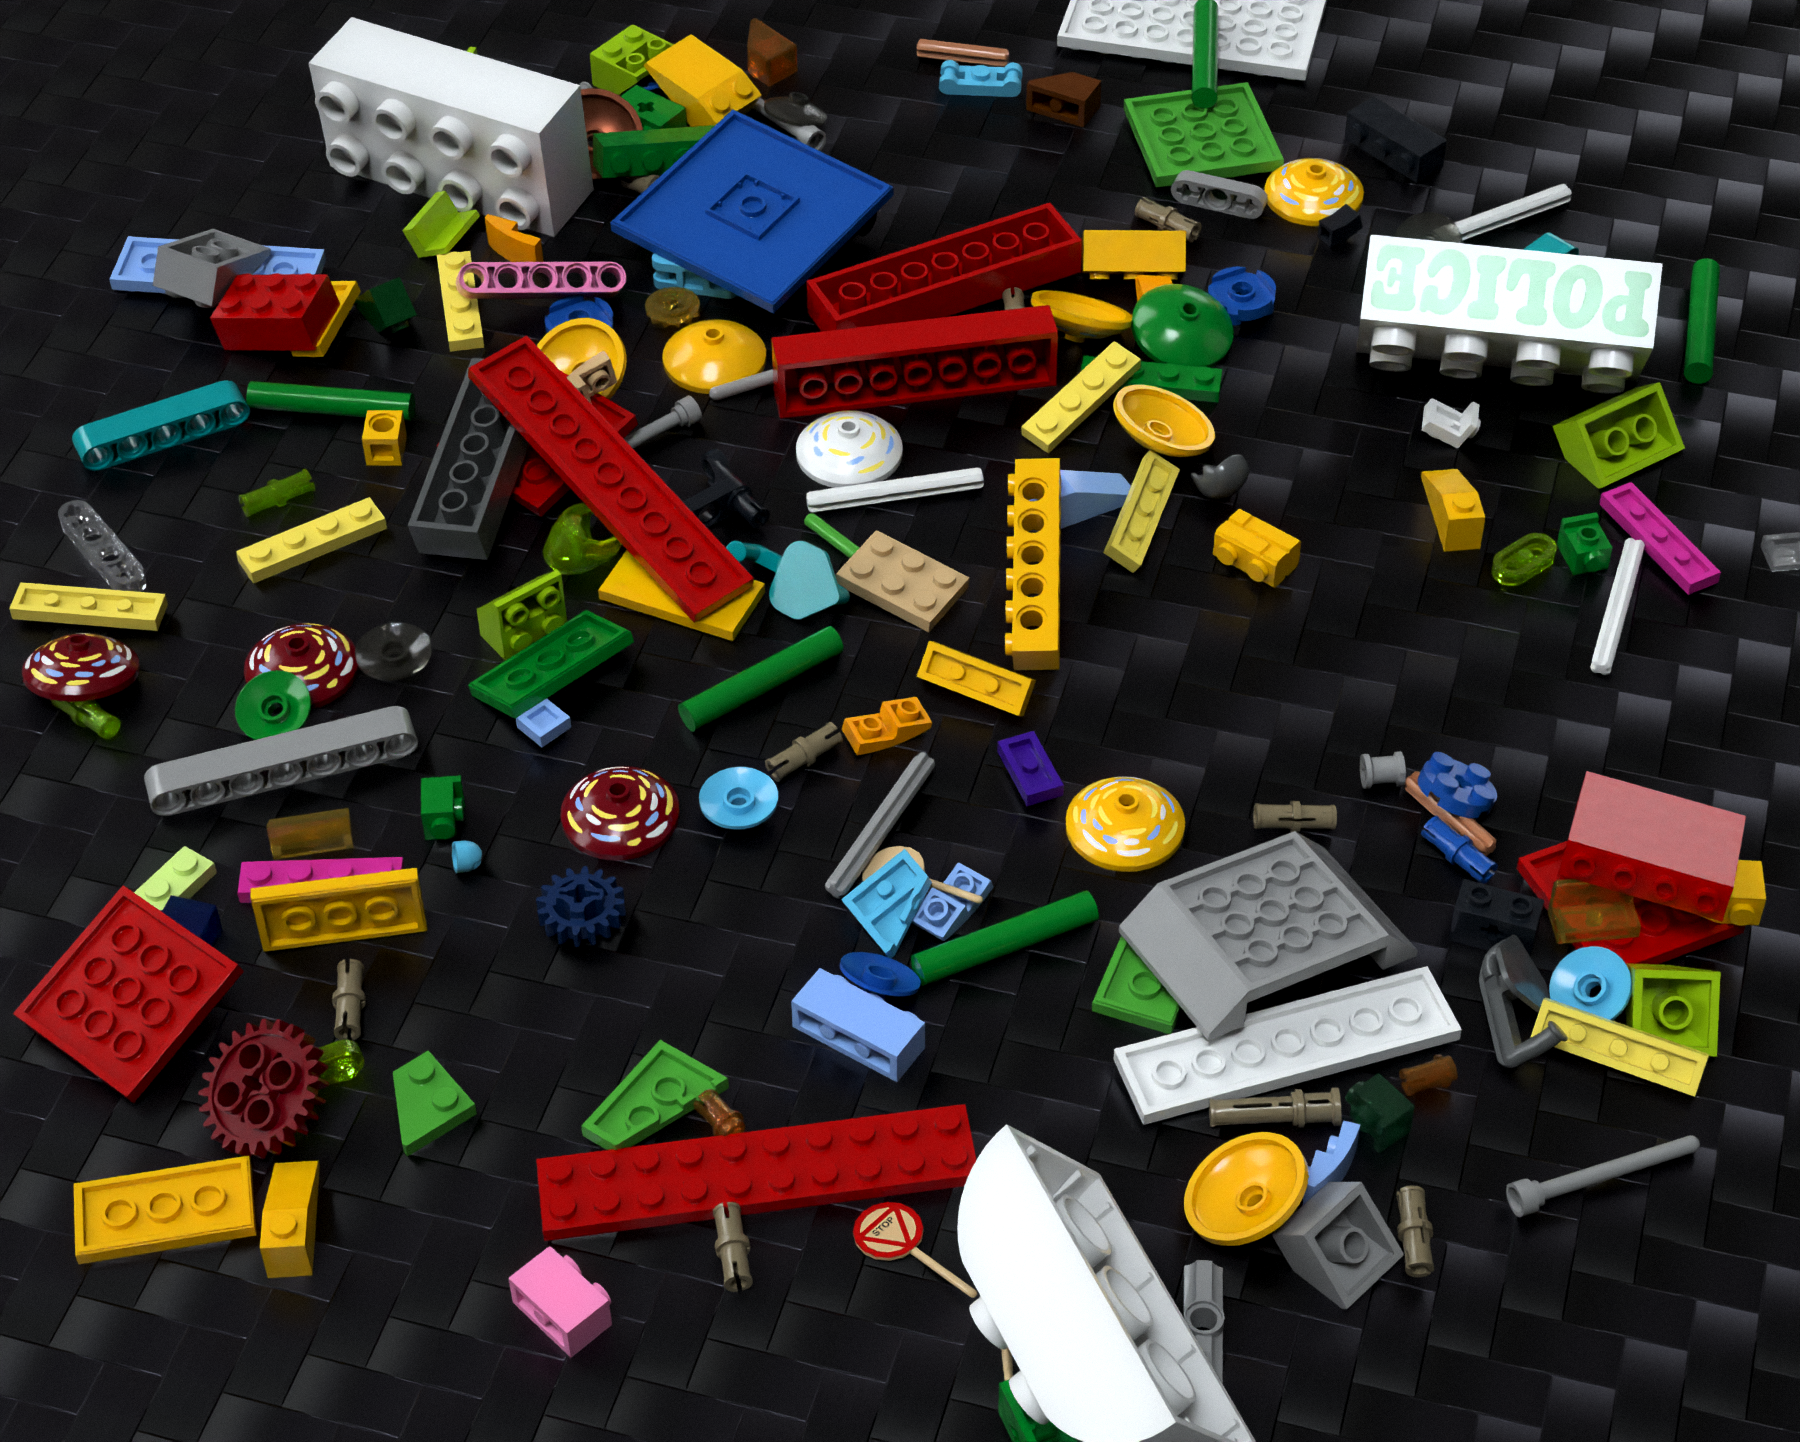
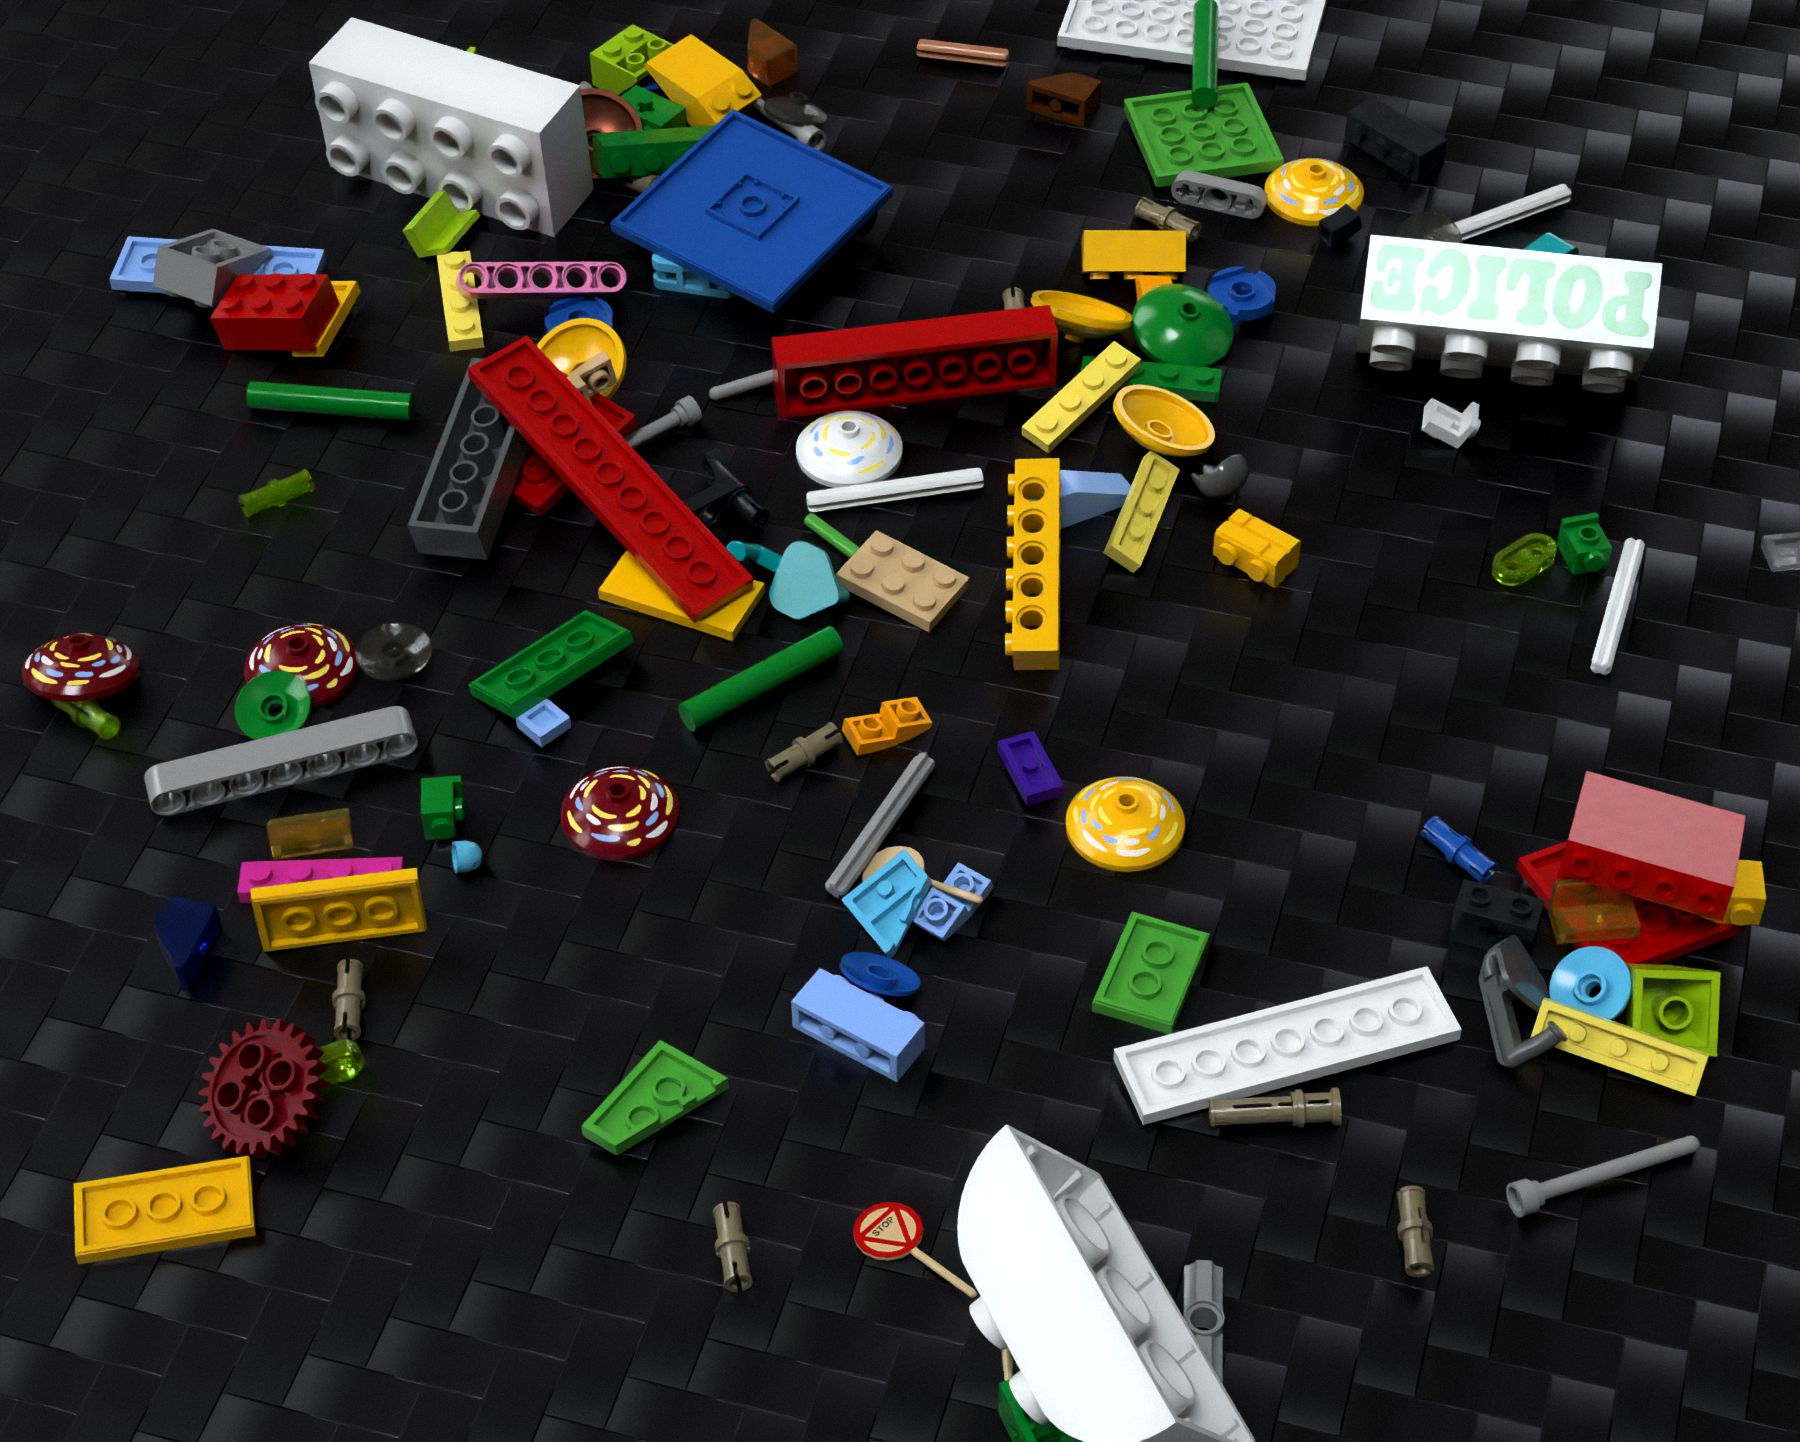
light yellow plate [9,582,168,631] -> none
red plate [13,885,244,1104] -> none
clear beam [58,500,147,592] -> none
teal beam [72,380,250,471] -> none
yellowish green plate [134,846,217,917] -> none
light yellow plate [236,497,387,584] -> none
yellow slope [260,1160,320,1278] -> none
dark green slope [354,277,417,334] -> none
yellow brick [362,410,407,466] -> none
bright green wing [393,1051,477,1157] -> none
lime slope [477,570,567,661] -> none
light orange slope [485,214,544,262] -> none
bright pink brick [509,1246,612,1357] -> none
dark blue gear [536,866,626,947] -> none
red plate [536,1104,976,1241] -> none
clear neon green piece [543,502,621,575] -> none
clear yellow gear [645,287,700,328] -> none
yellow dish [662,319,766,394] -> none
clear orange pin [694,1089,745,1137] -> none
medium azure dish [699,767,778,829] -> none
red brick [806,202,1082,332] -> none
green piece [911,890,1099,986] -> none
yellow plate [916,641,1036,716] -> none
medium azure plate [939,60,1023,97] -> none
light grey slope [1119,831,1418,1040] -> none
yellow dish [1184,1132,1309,1246] -> none
dark tan pin [1253,801,1337,833] -> none
light grey slope [1271,1182,1404,1309] -> none
light blue slope [1302,1120,1360,1206] -> none
clear green brick [1345,1073,1415,1153] -> none
light grey bush [1360,751,1406,789] -> none
clear orange pin [1399,1054,1458,1096] -> none
nougat axle [1405,771,1496,857] -> none
blue plate [1417,752,1497,819] -> none
yellow slope [1421,469,1485,552] -> none
lime slope [1553,382,1685,489] -> none
dark pink plate [1599,482,1721,595] -> none
green piece [1684,258,1720,384] -> none

